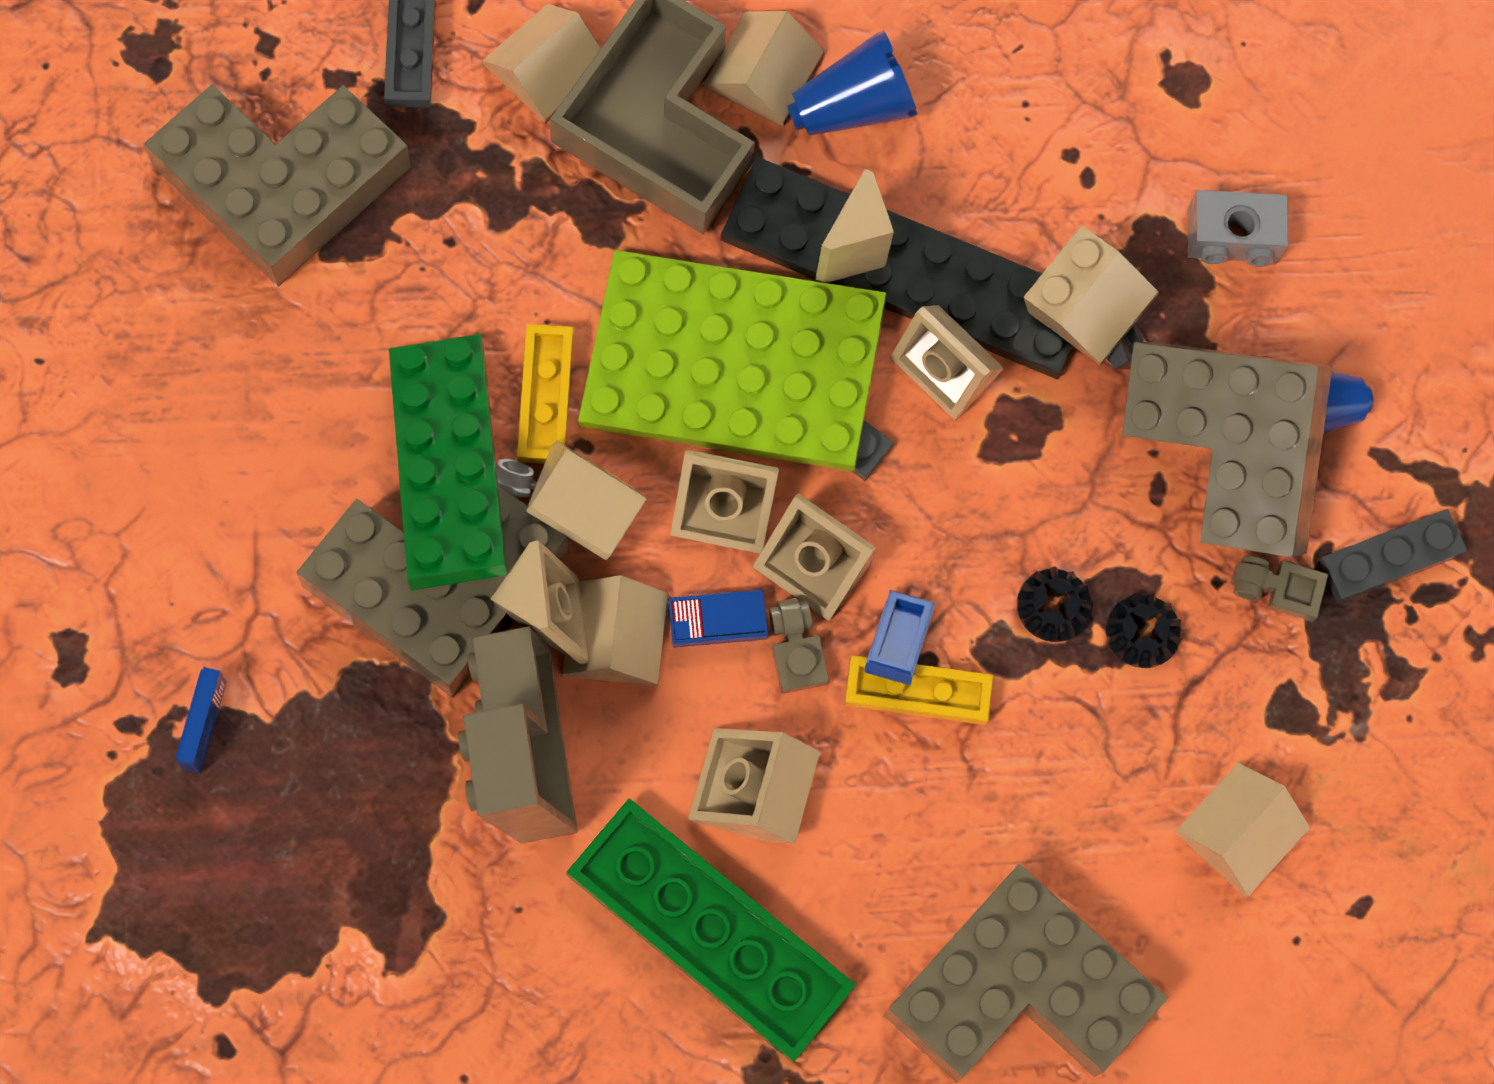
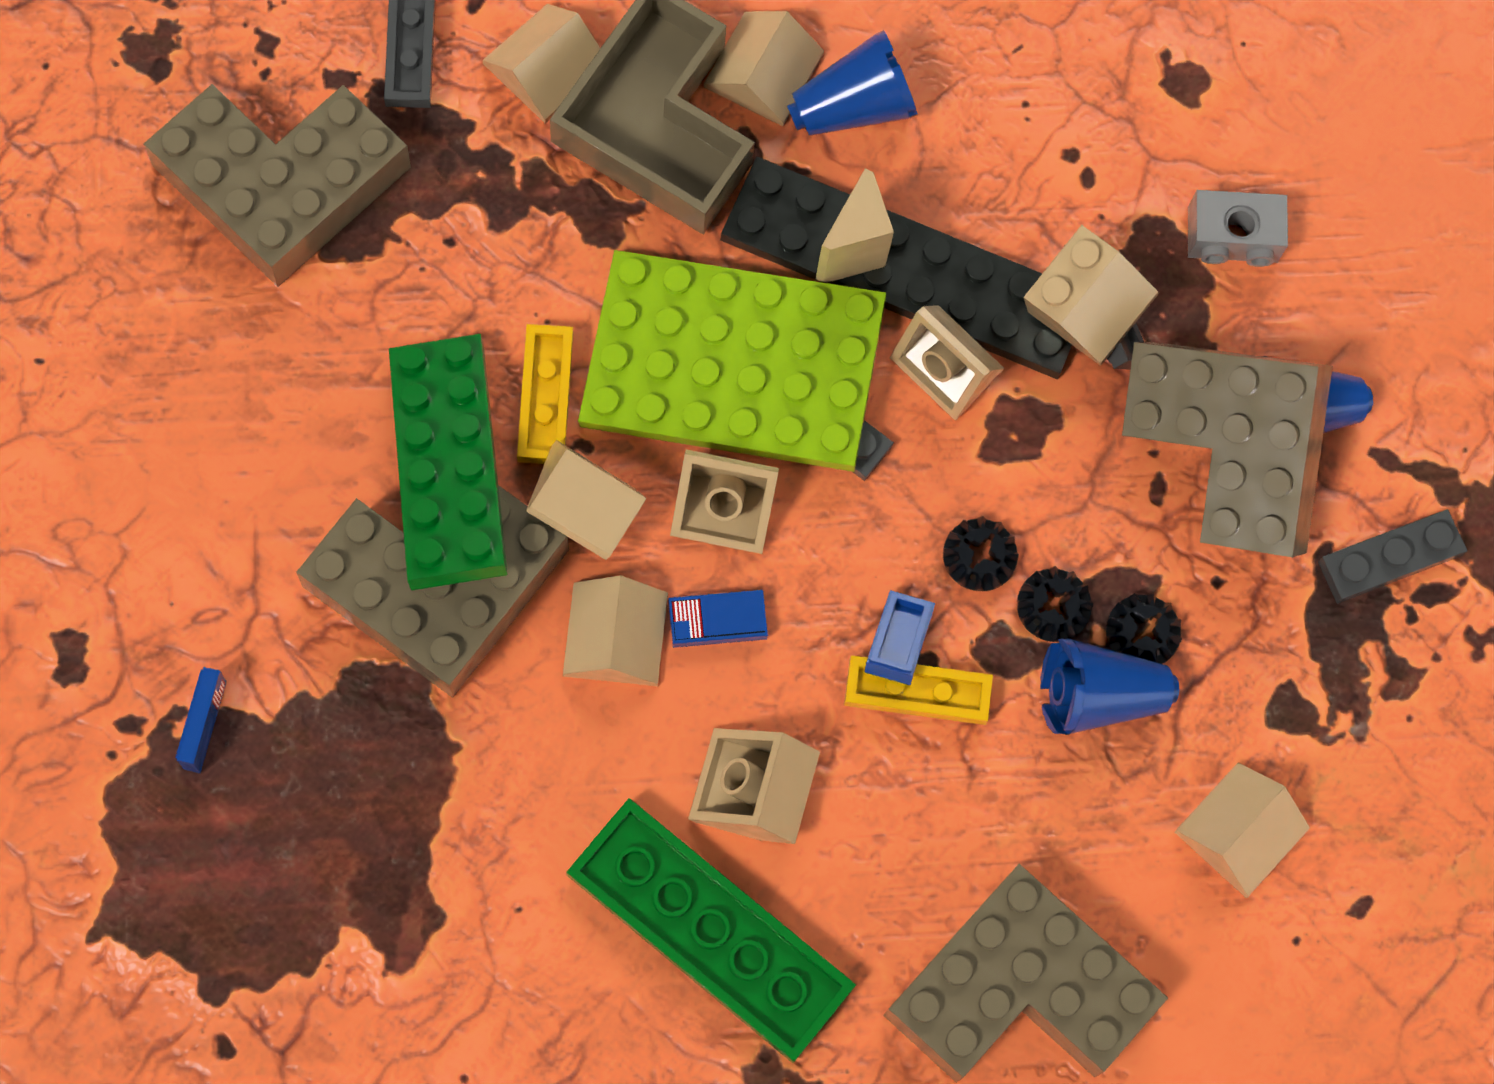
dark tan piece [458,626,578,844] -> none
tan slope [491,540,589,665] -> none
white plate [496,459,537,499] -> none
tan slope [752,494,876,621] -> none
dark tan plate [769,598,829,694] -> none
dark tan plate [1231,556,1328,622] -> none
none -> black gear [943,516,1019,591]
none -> blue cone [1040,639,1179,735]

